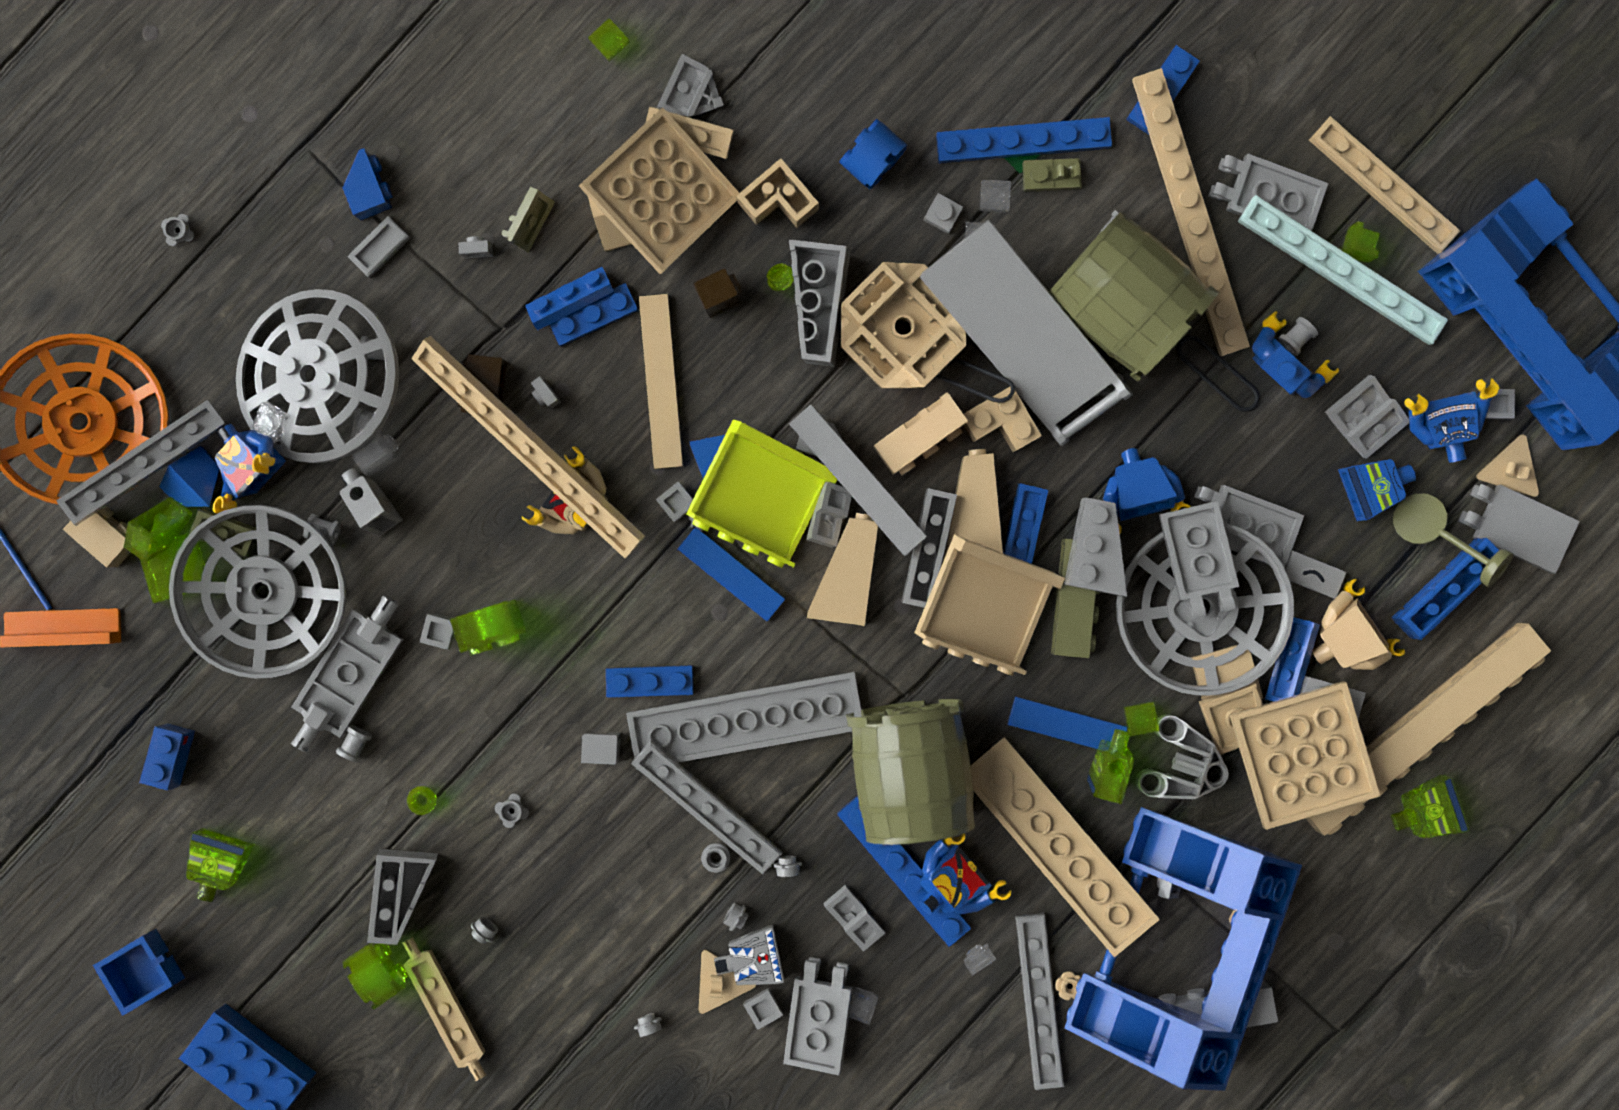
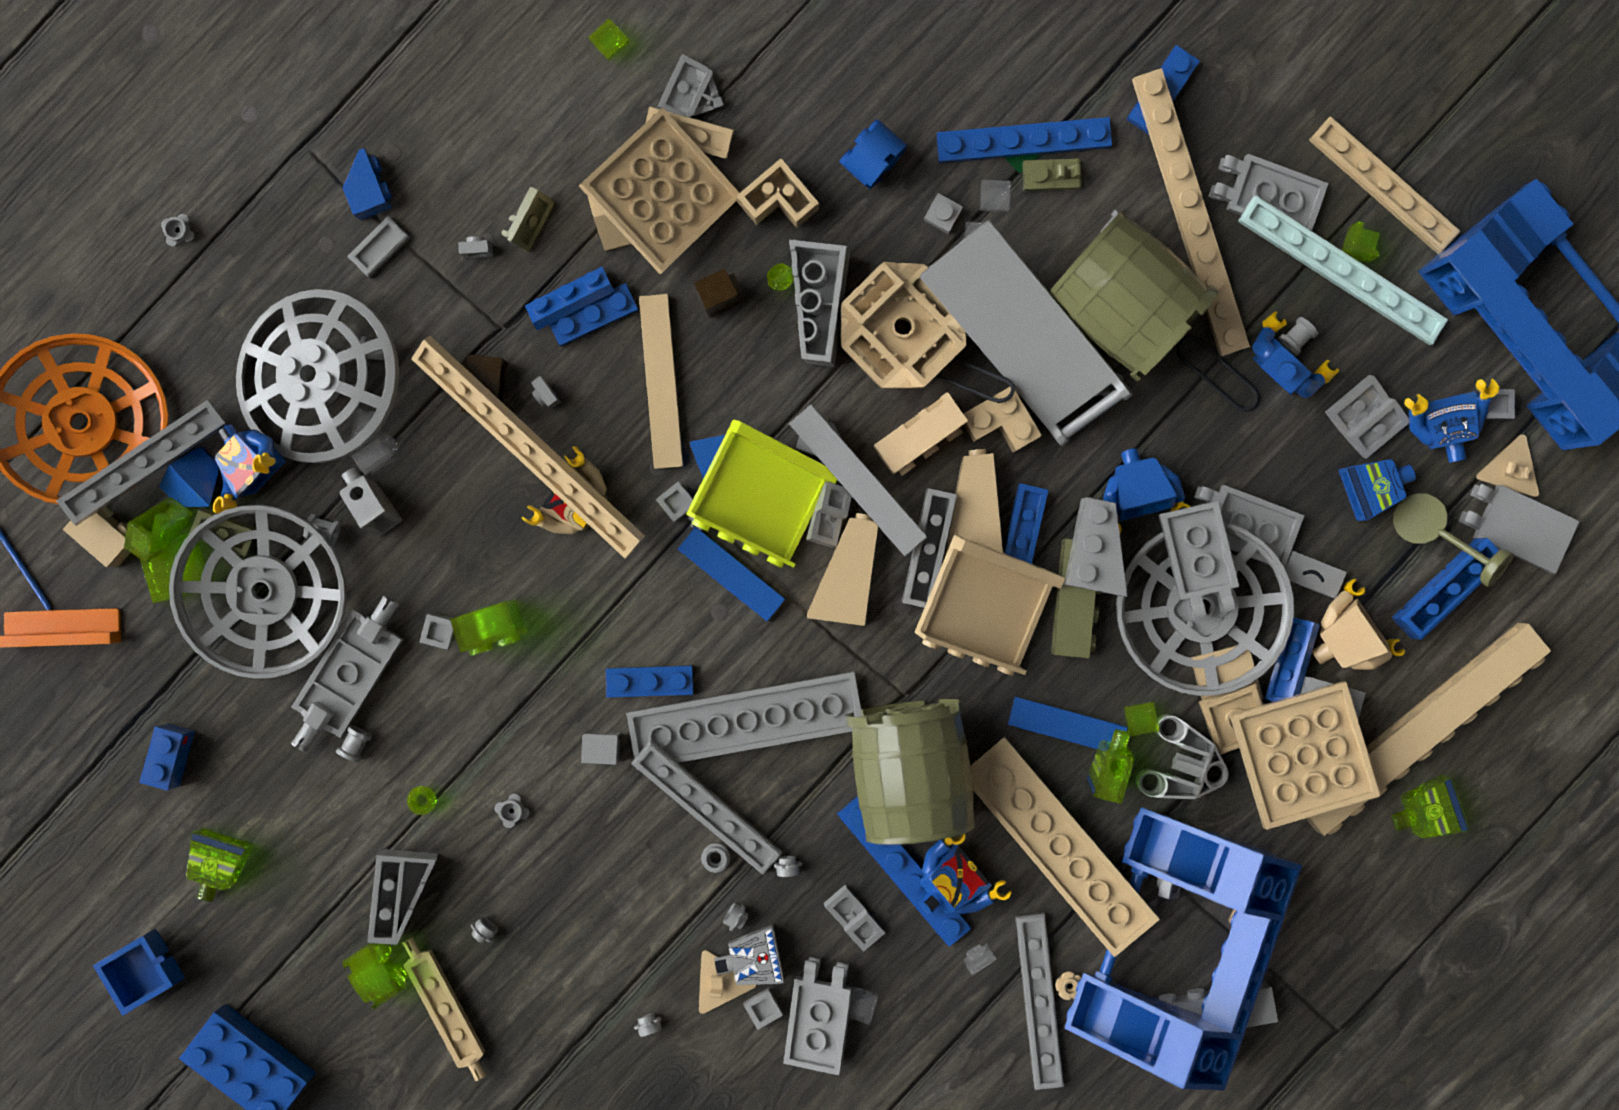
clear plate [252,402,290,442] -> none

